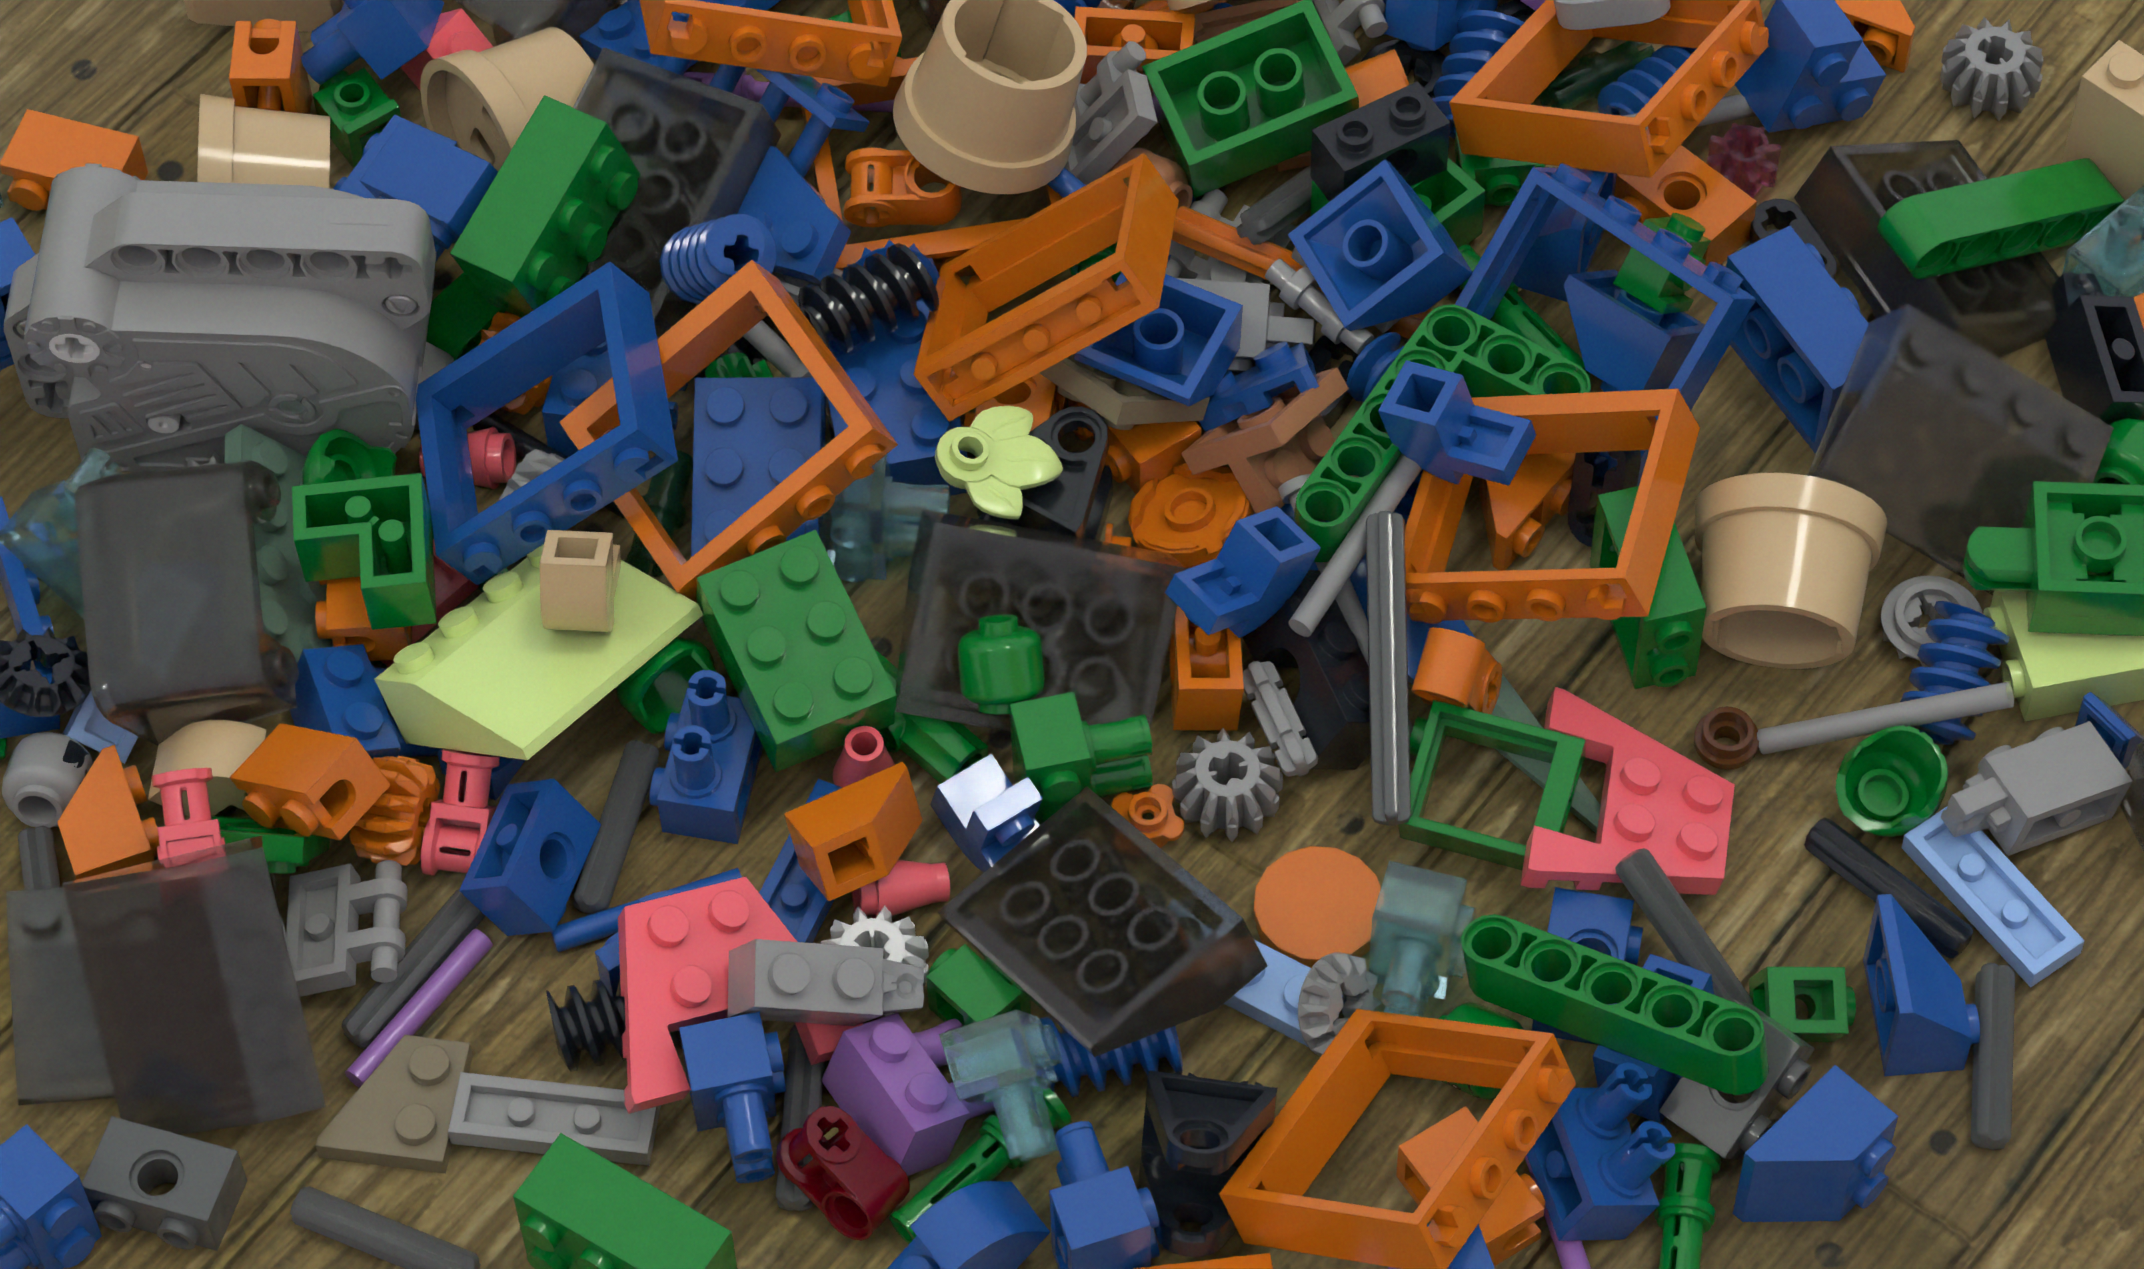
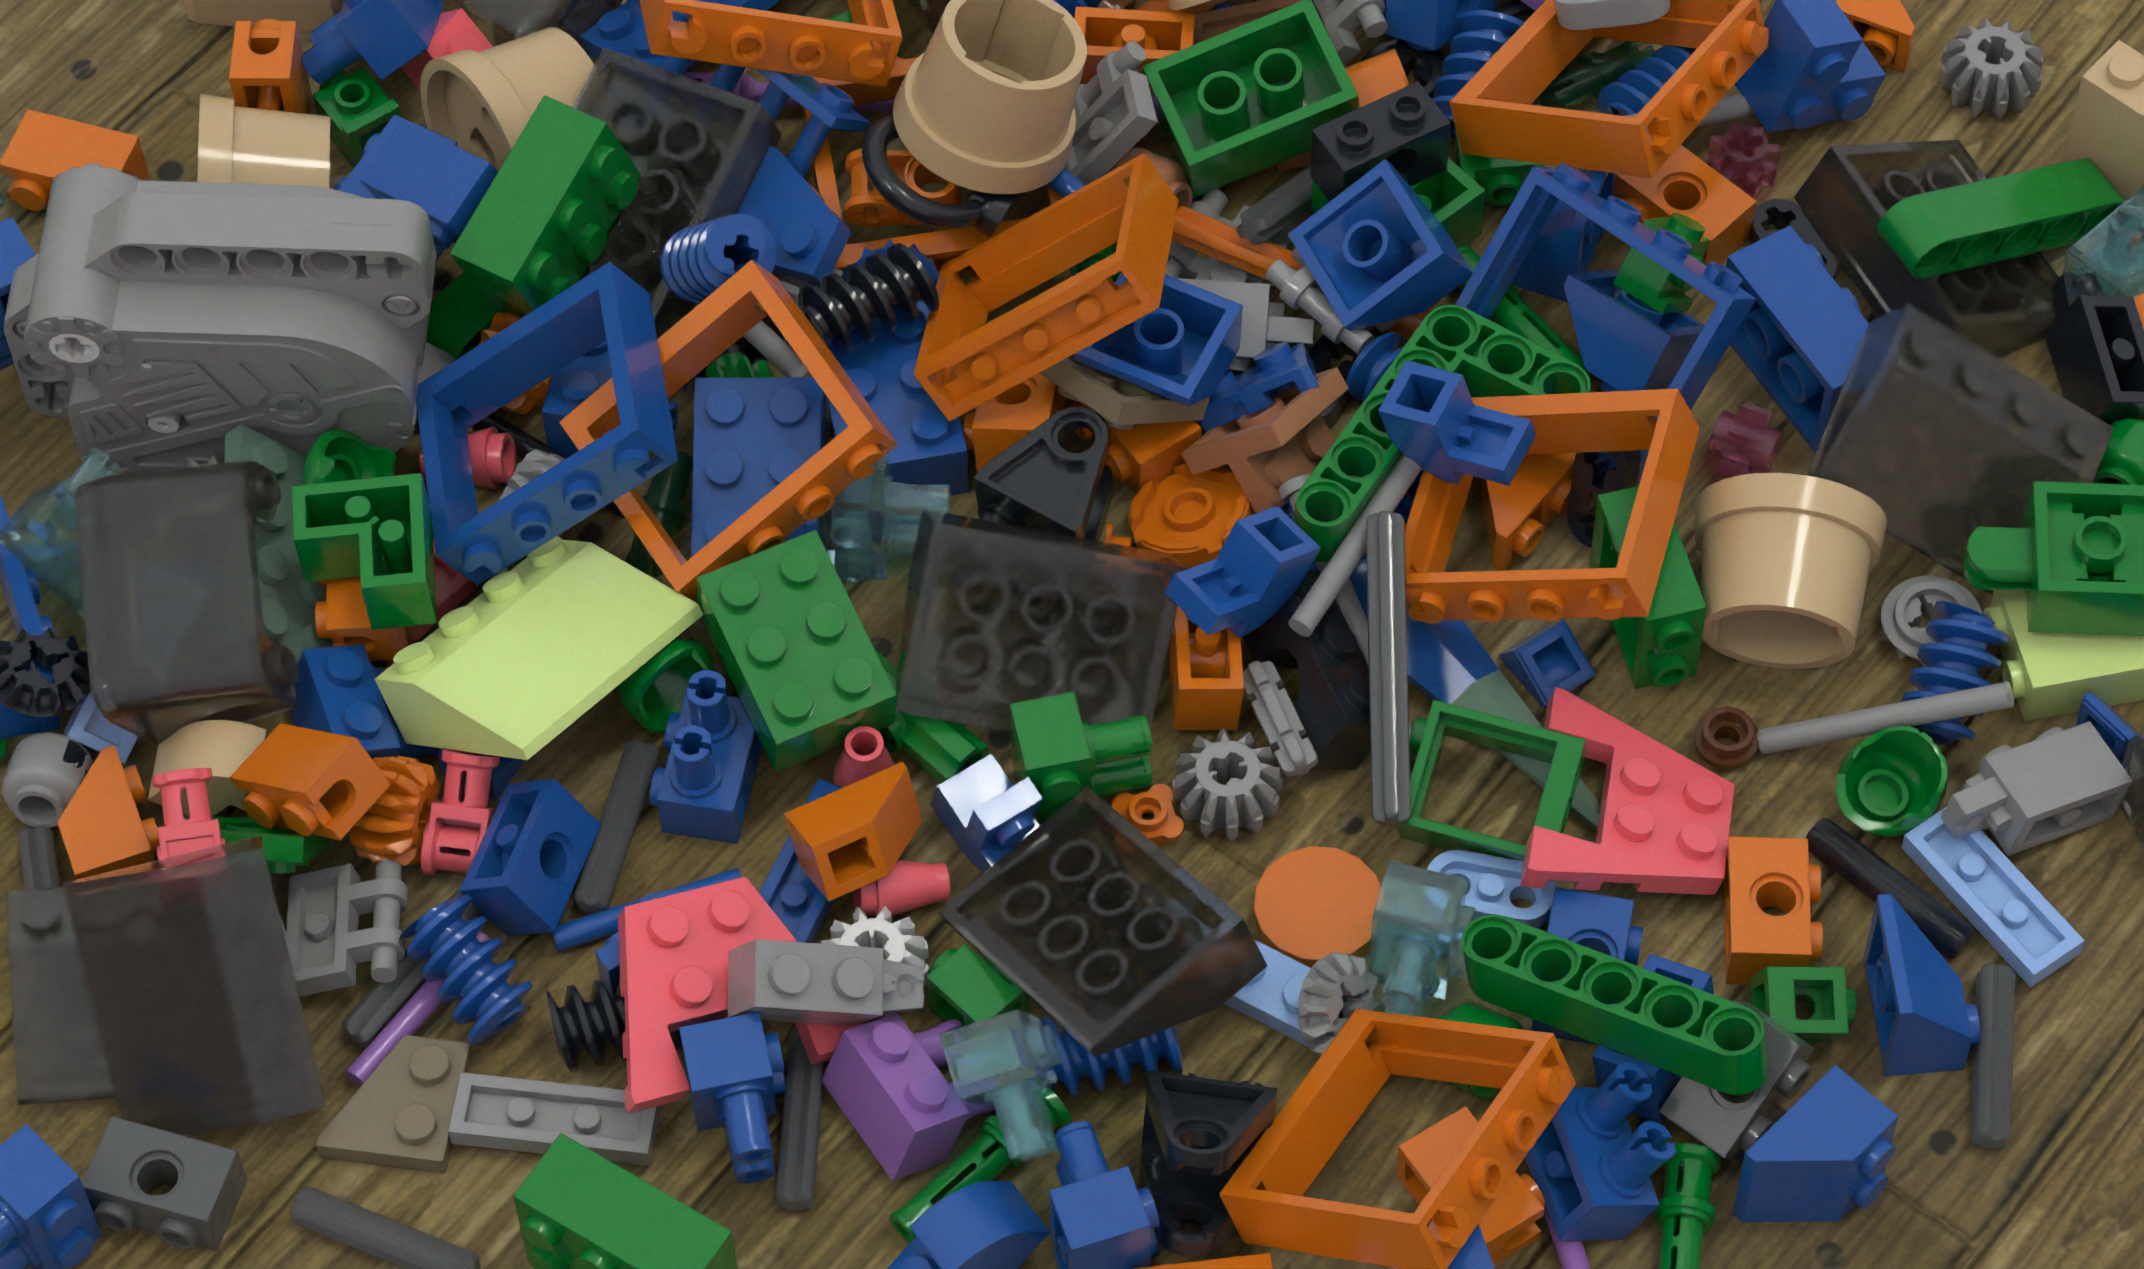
tan brick [540,530,621,632] -> none
dark red piece [776,1106,910,1241] -> none
yellowish green plate [935,406,1063,519] -> none
green head [958,615,1044,714] -> none
orange piece [1411,627,1502,715] -> none
dark grey axle [1615,848,1753,1005] -> none
none -> blue piece [399,894,533,1047]
none -> black piece [862,114,1016,237]
none -> light blue plate [1425,850,1556,929]
none -> blue slope [1499,619,1596,707]
none -> clear pink gear [1707,402,1783,478]
none -> orange brick [1723,836,1823,985]

